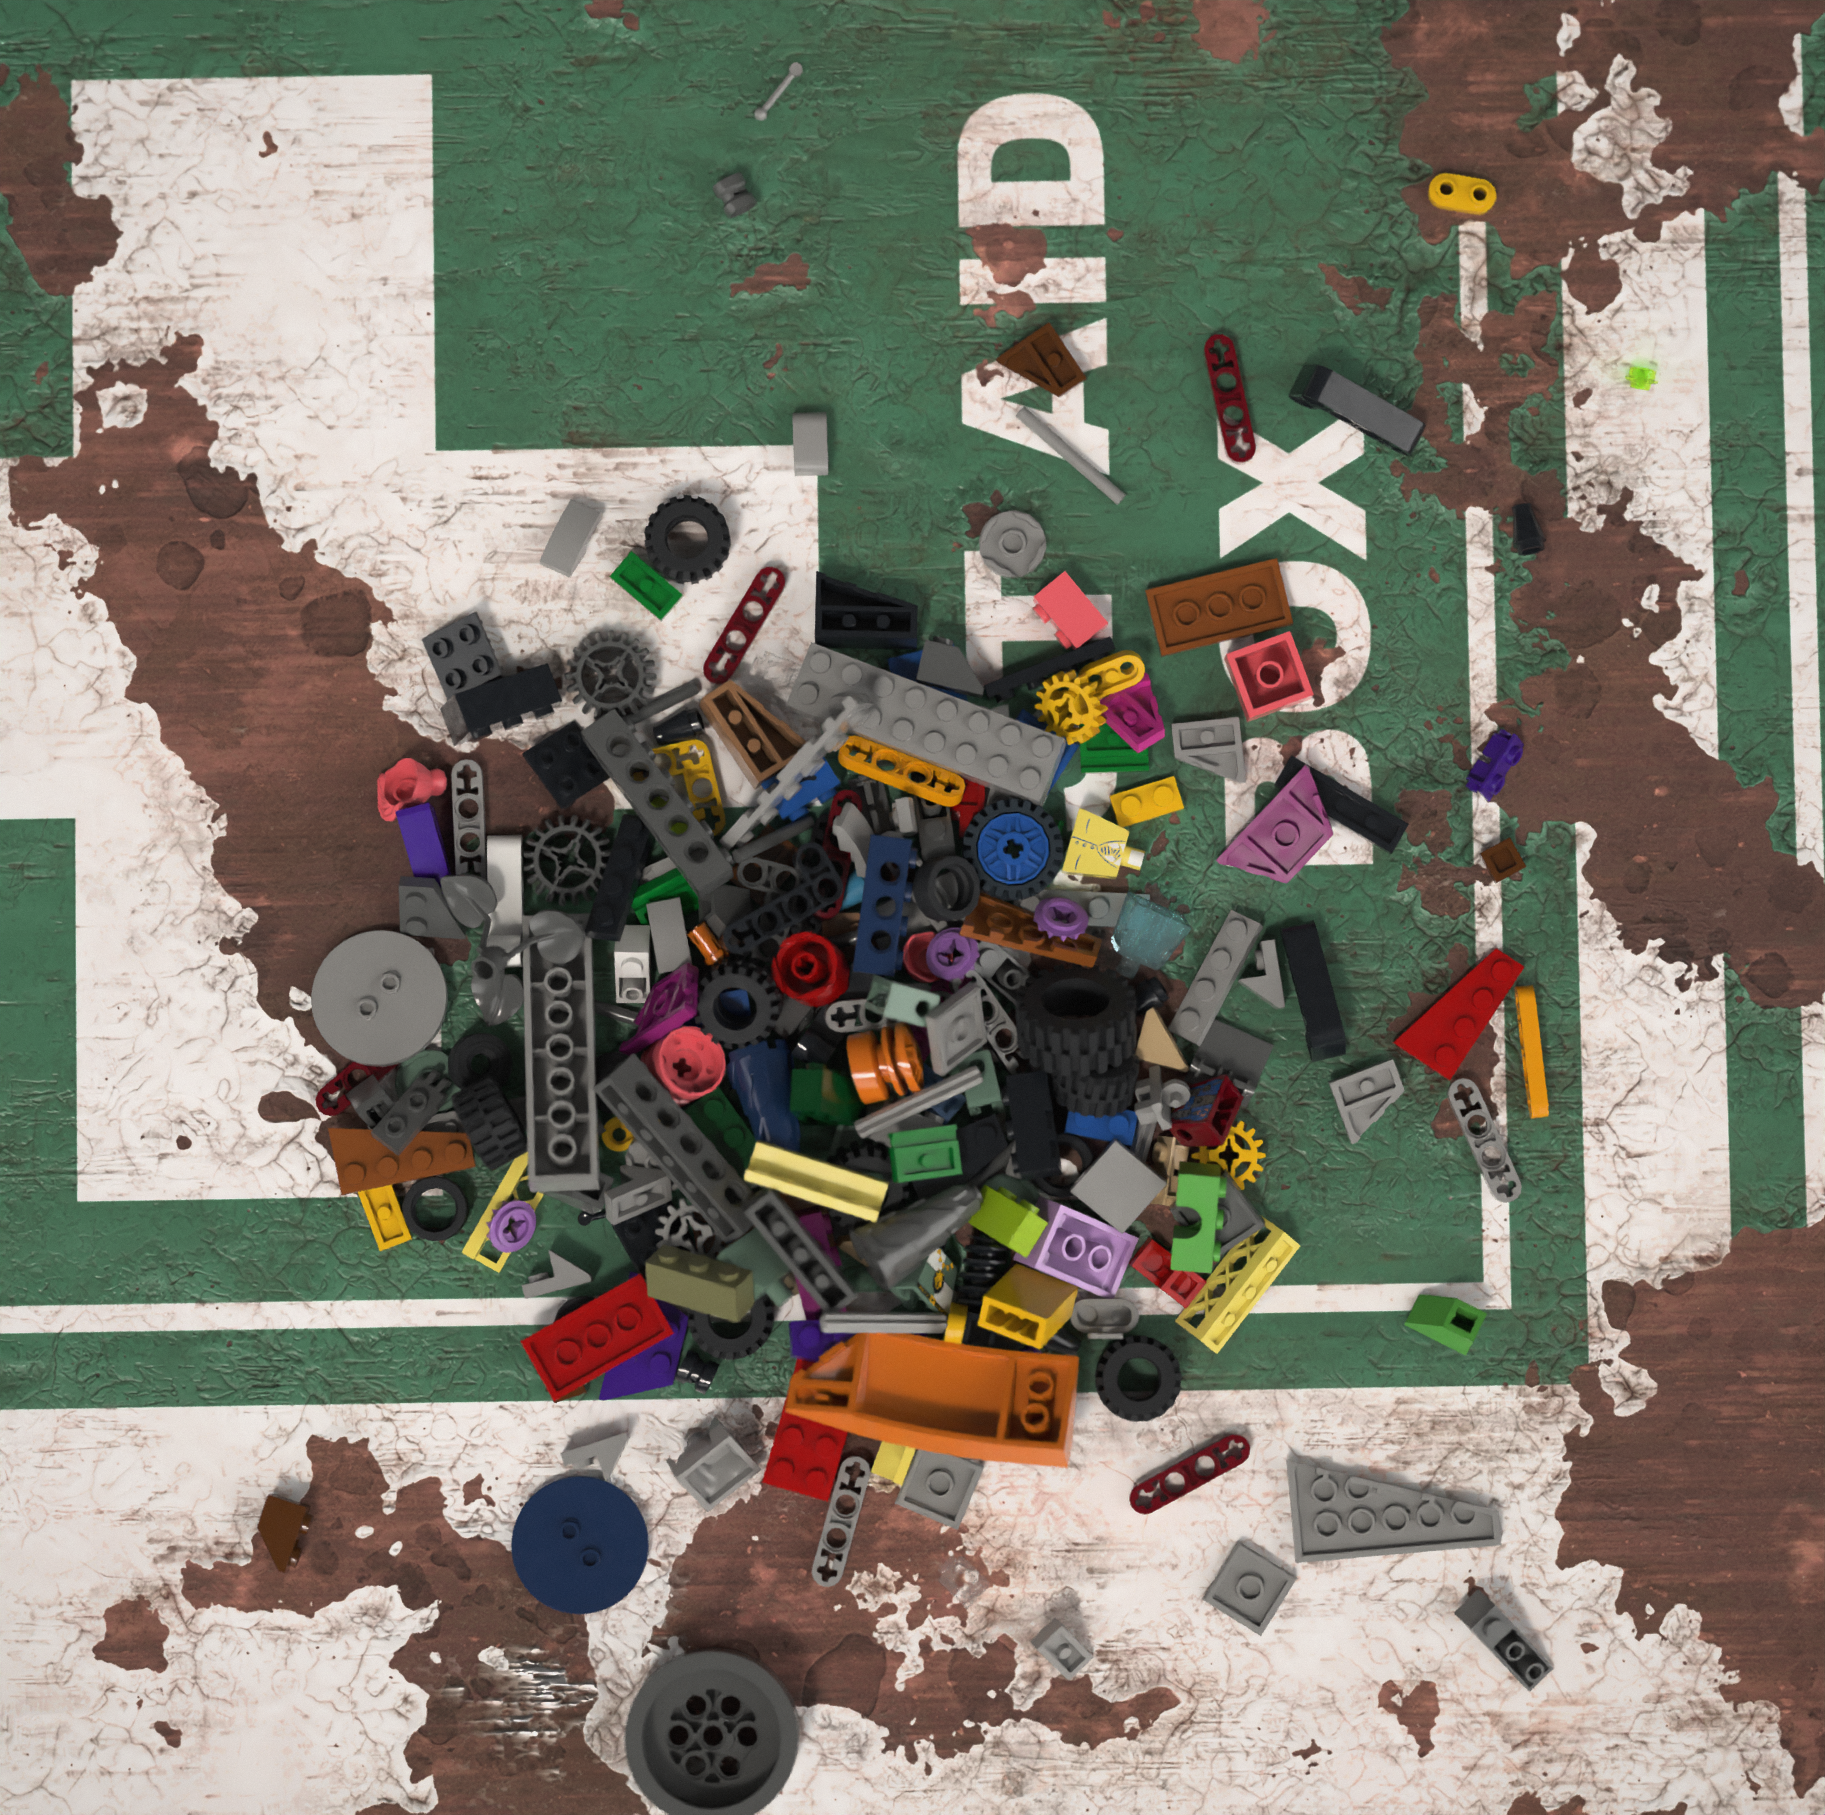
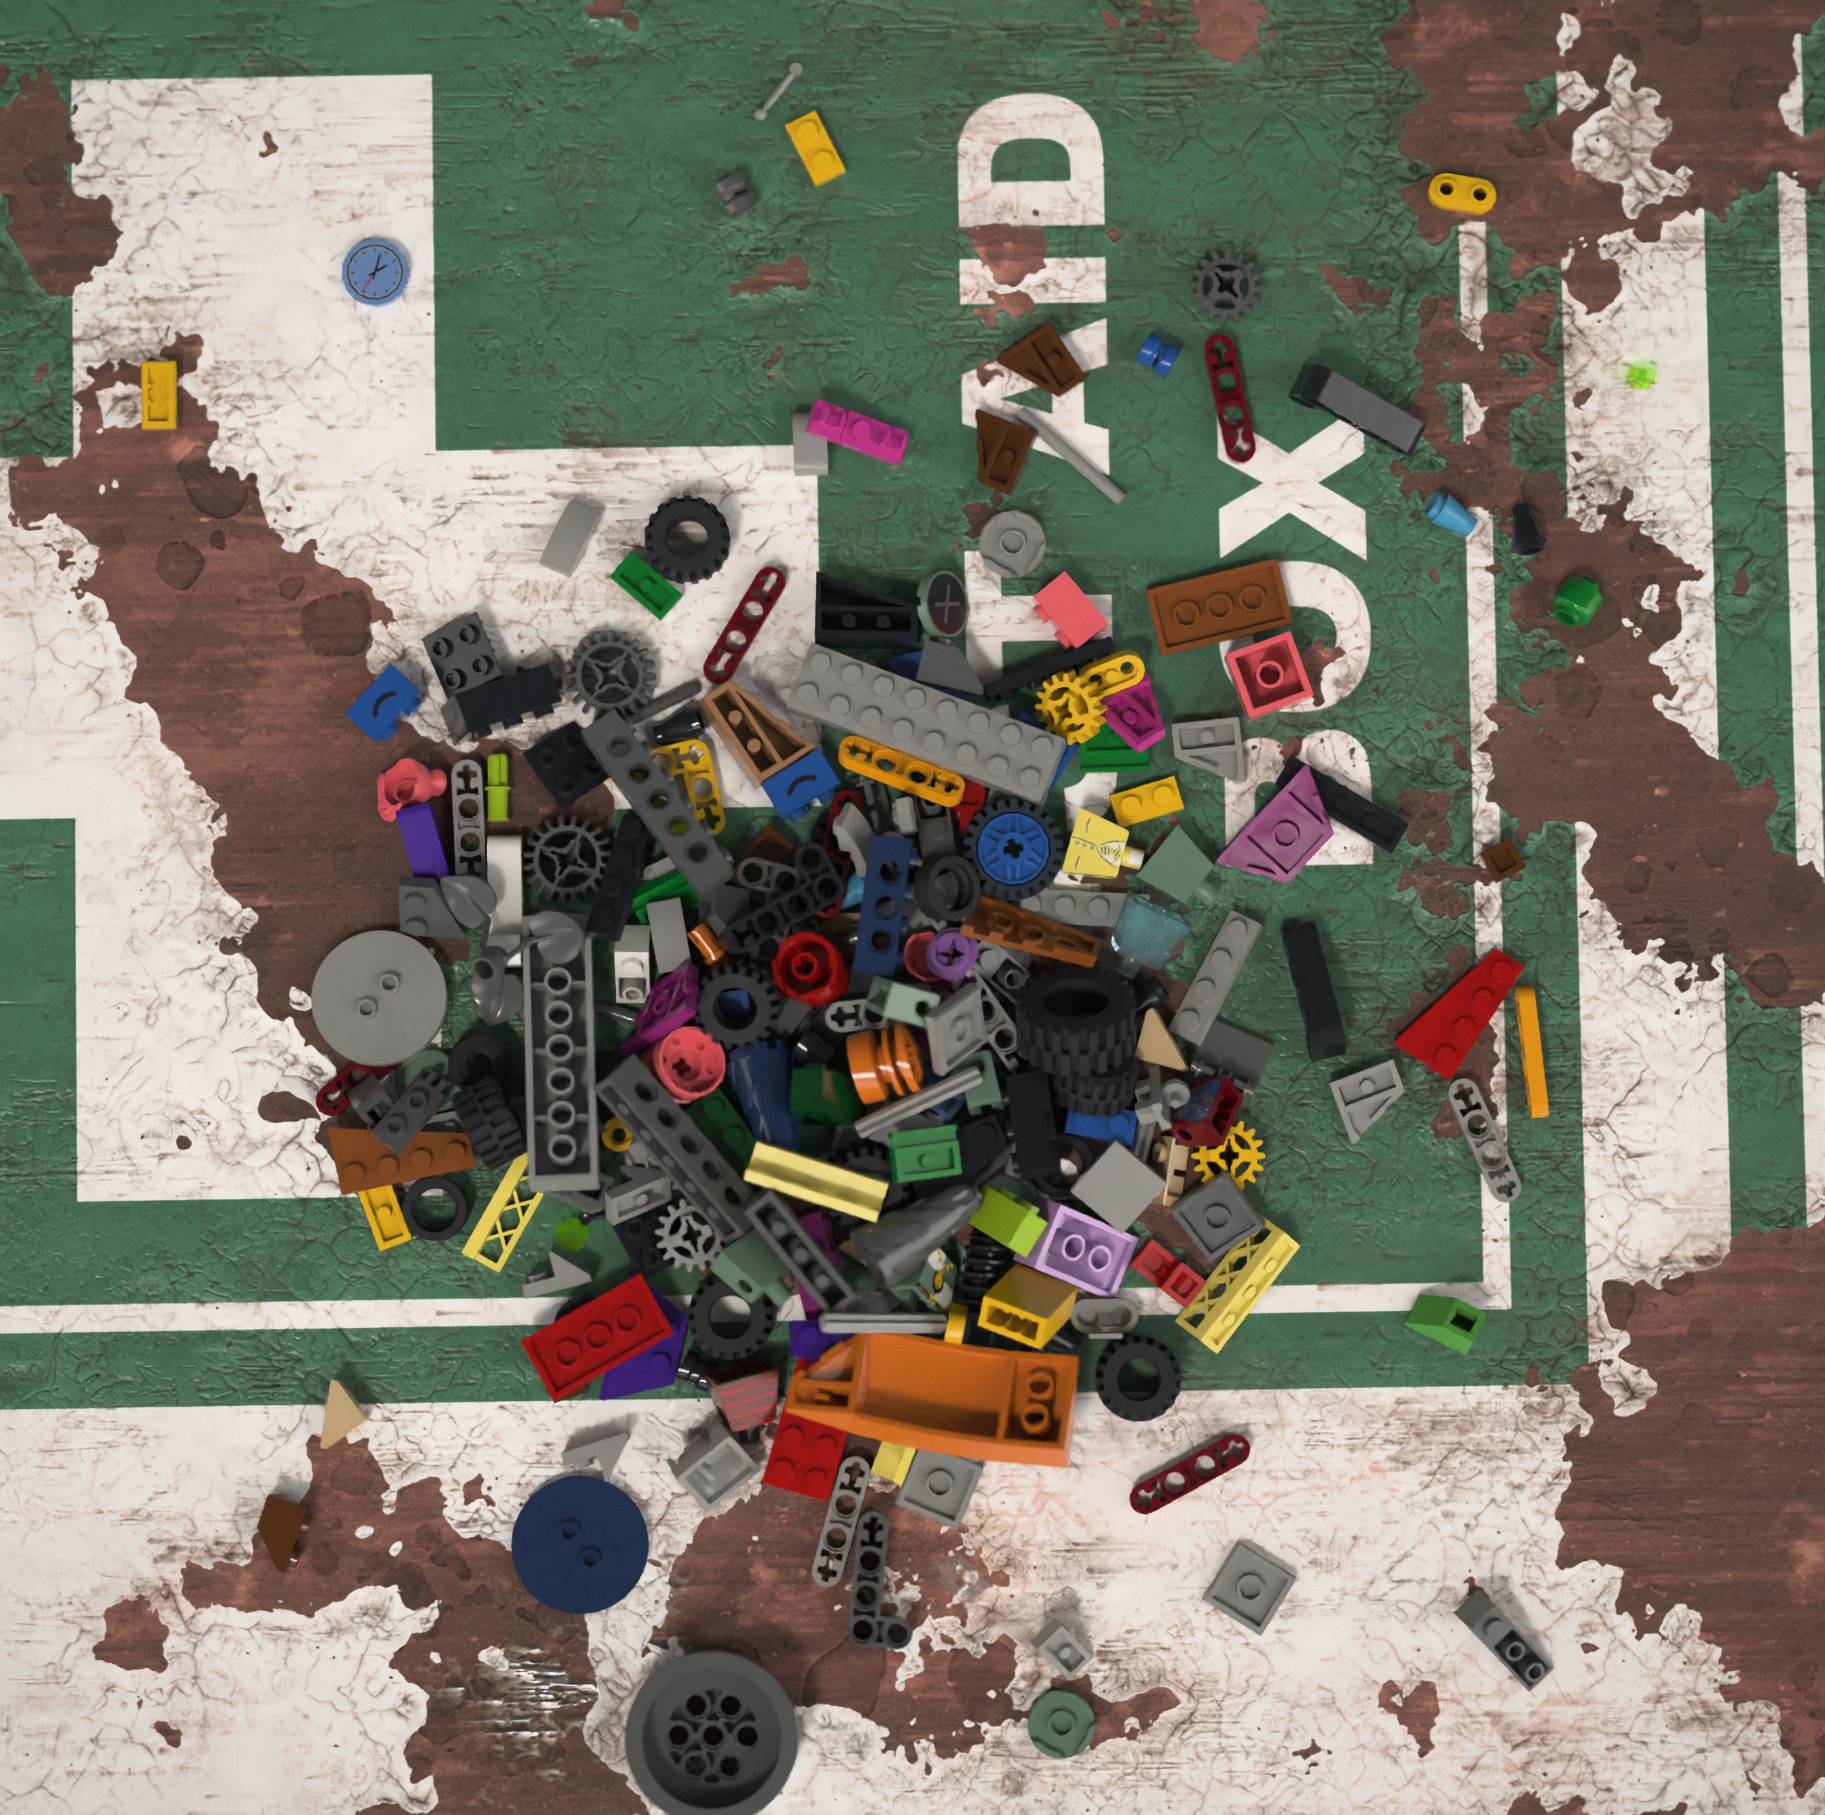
medium lavender gear [486,1198,536,1253] -> none
olive brick [645,1245,754,1323] -> none
light grey wing [719,693,875,851] -> none
dark grey bar [732,815,814,863] -> none
medium lavender gear [1033,897,1088,941] -> none
bright green arch [1170,1161,1227,1273] -> none
light grey slope [1238,939,1285,1010] -> none
light grey wing [1286,1460,1502,1563] -> none
dark purple hinge [1465,729,1524,802] -> none
none -> yellow plate [141,361,177,430]
none -> tan slope [320,1379,369,1449]
none -> medium blue tile [342,239,410,307]
none -> blue brick [345,664,424,744]
none -> lime axle [484,754,512,822]
none -> clear neon green plate [555,1218,589,1252]
none -> reddish brown torso [705,1357,778,1444]
none -> yellow plate [785,111,846,187]
none -> dark pink plate [805,399,909,466]
none -> dark grey beam [847,1510,913,1649]
none -> tile [917,571,969,638]
none -> reddish brown wing [975,409,1038,496]
none -> sand green tile [1027,1689,1096,1759]
none -> blue wheel [1135,332,1181,378]
none -> sand green torso [1135,825,1221,906]
none -> dark grey gear [1188,250,1262,326]
none -> dark azure cone [1425,492,1478,536]
none -> green head [1552,576,1603,627]

